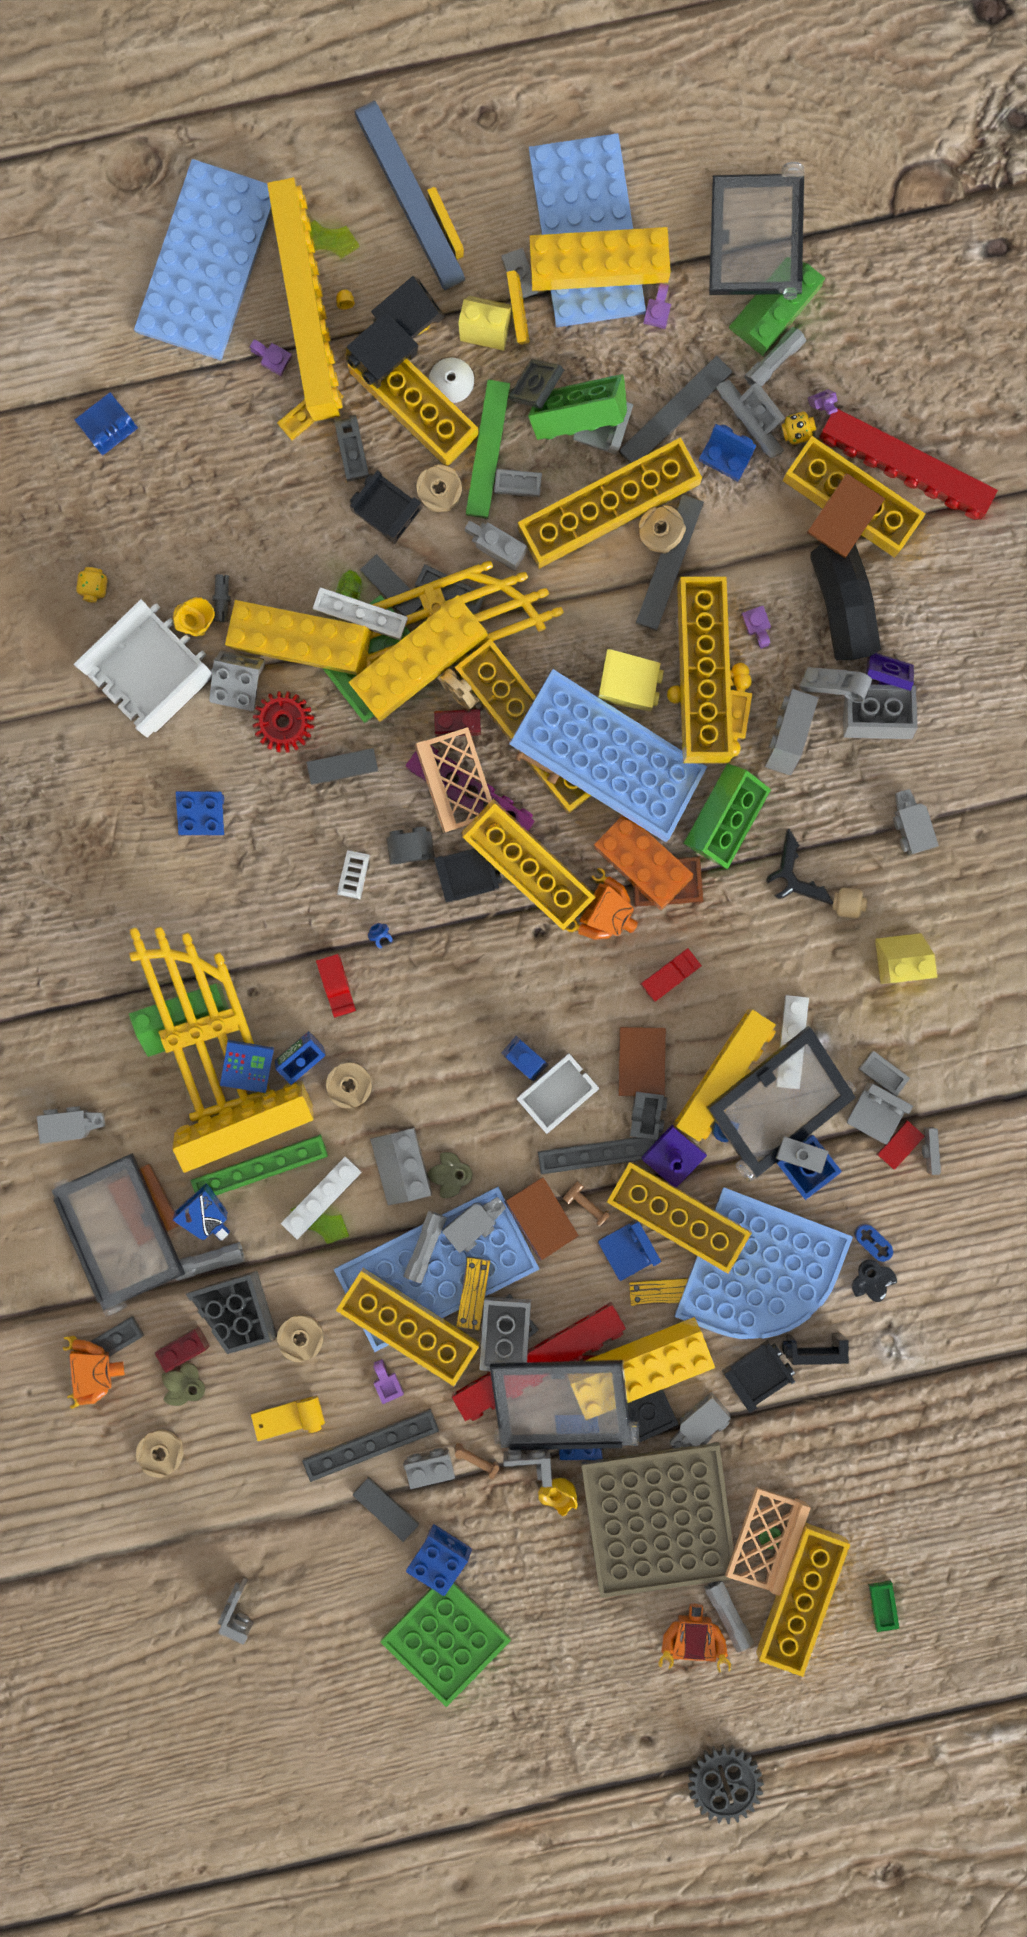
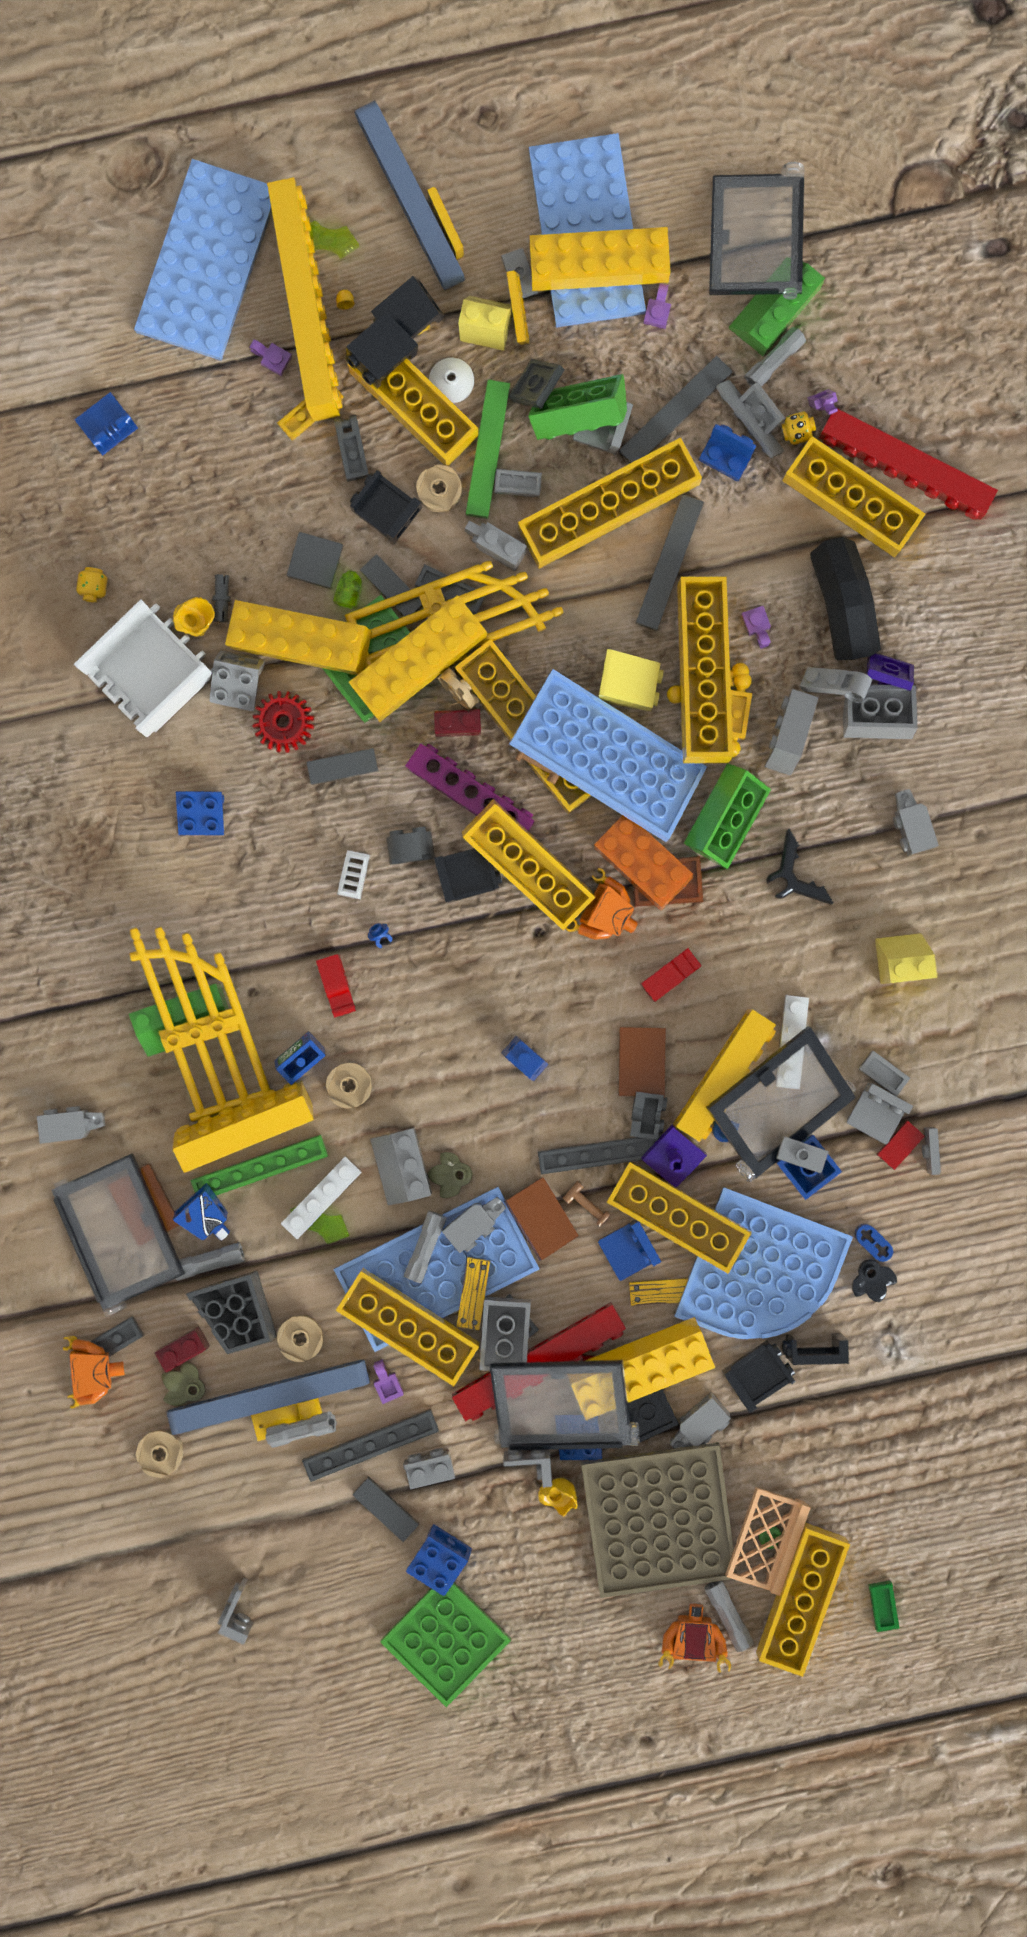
blue tile [220,1040,274,1093] -> none
white plate [313,587,408,640] -> none
light nougat fence [414,727,492,833] -> none
medium nougat piece [454,1443,499,1479] -> none
white piece [516,1053,599,1134] -> none
tan plate [639,505,686,553] -> none
dark grey gear [688,1744,764,1824] -> none
dark orange tile [807,473,885,558] -> none
tan head [833,887,868,918] -> none
none -> sand blue beam [166,1360,370,1435]
none -> light grey axle [265,1411,337,1448]
none -> dark grey tile [287,532,343,589]

